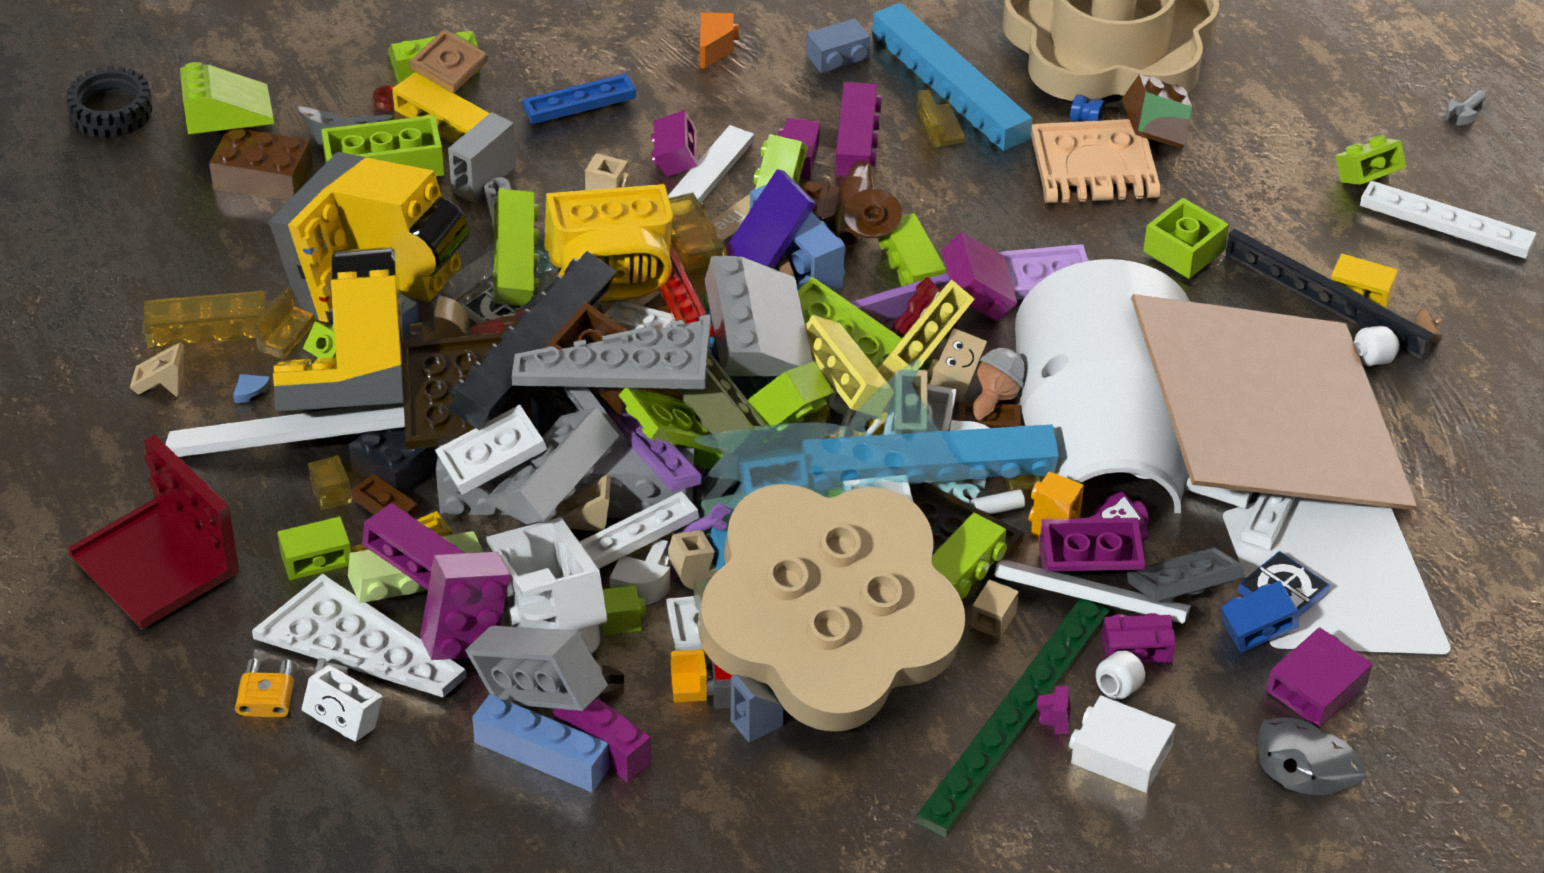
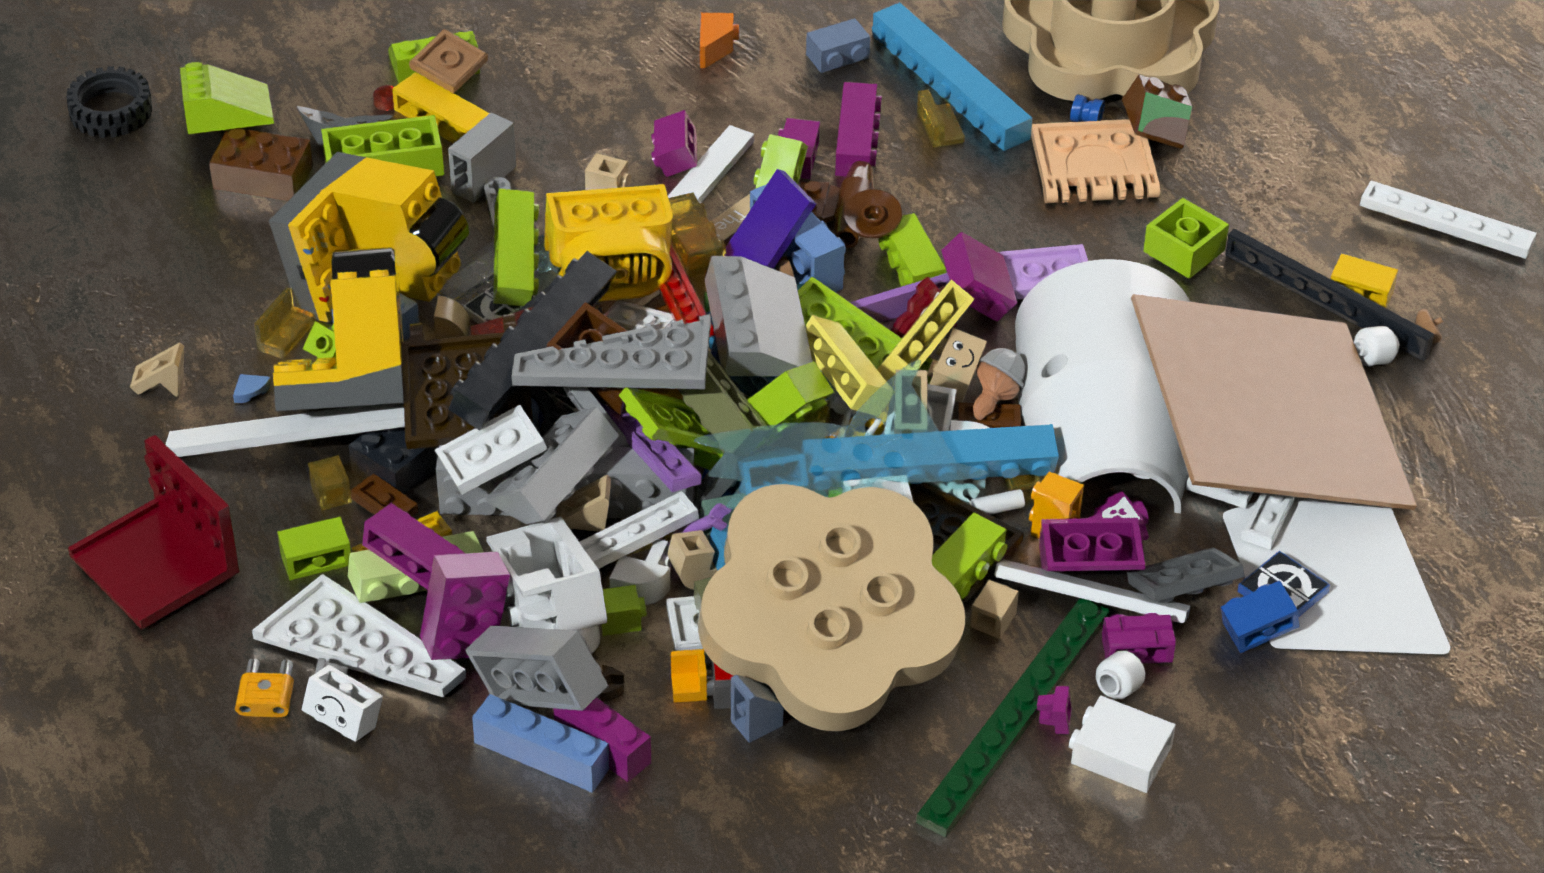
clear yellow brick [144,290,269,347] -> none
blue plate [522,73,637,124] -> none
dark grey piece [1258,717,1366,795] -> none
magenta brick [1266,627,1373,728] -> none
lime brick [1335,135,1407,185] -> none
light grey bar [1447,90,1486,125] -> none

